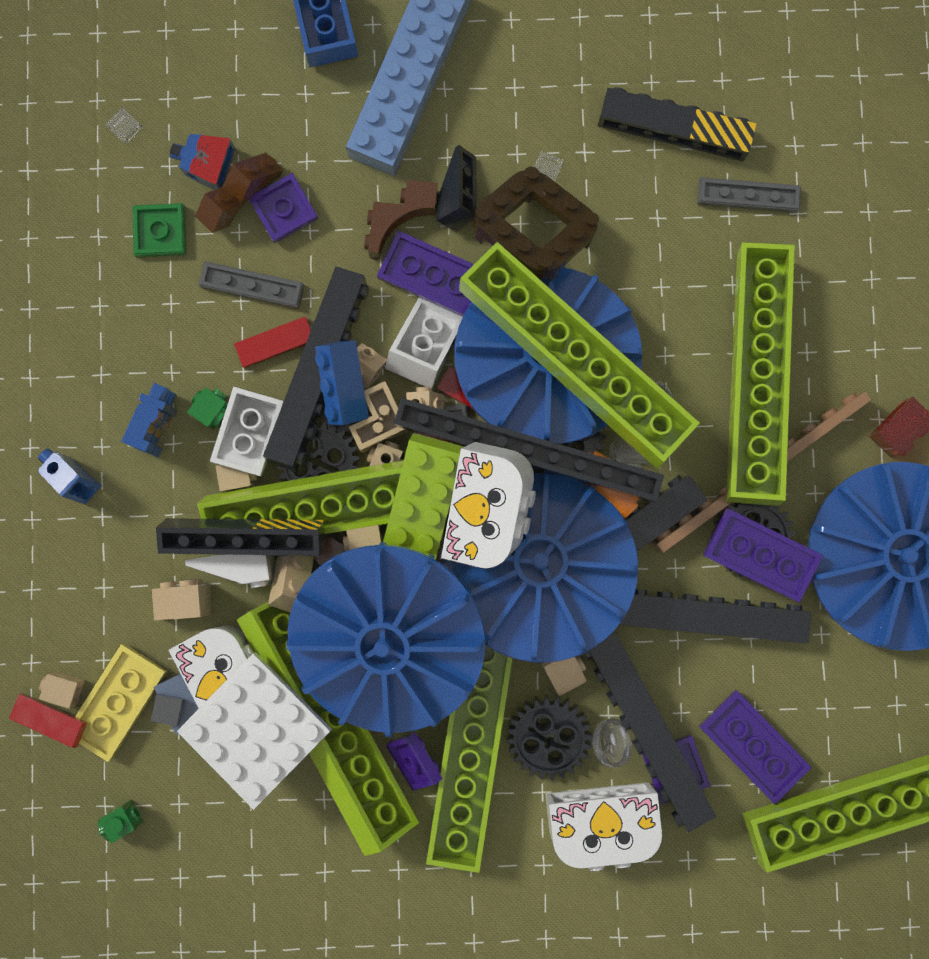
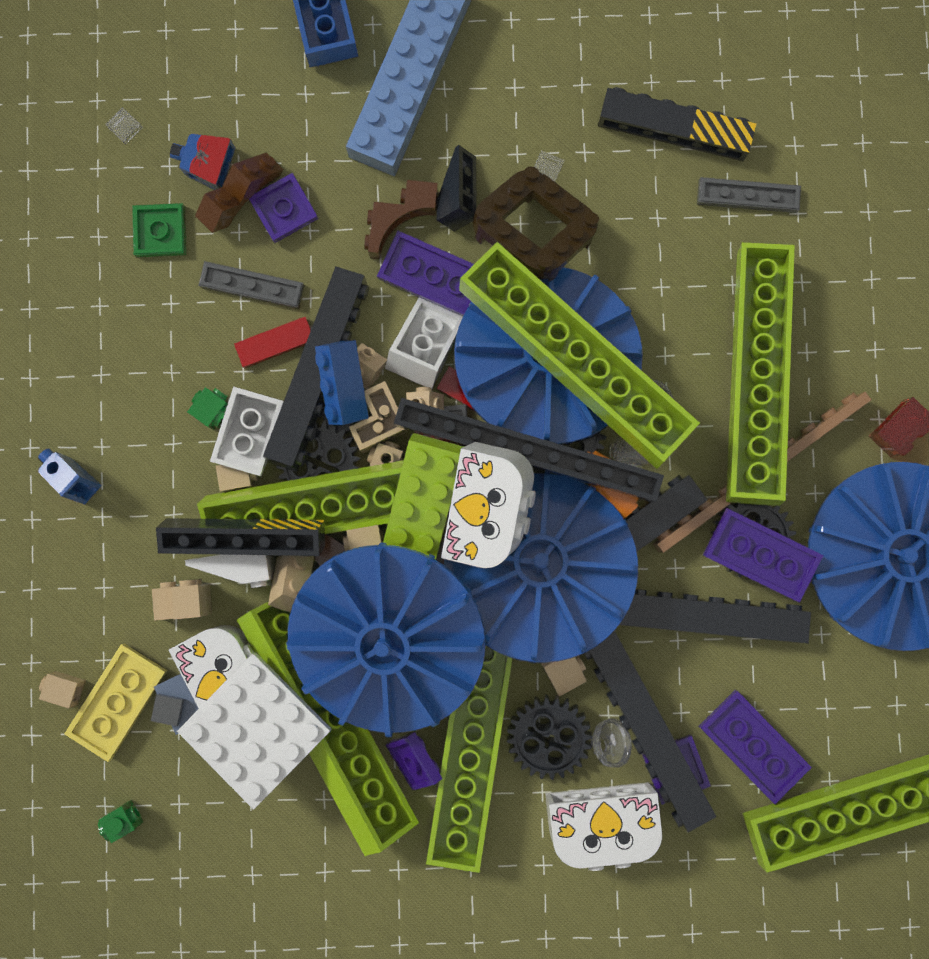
red tile [9,694,88,748] -> none
blue hips [121,383,177,458] -> none

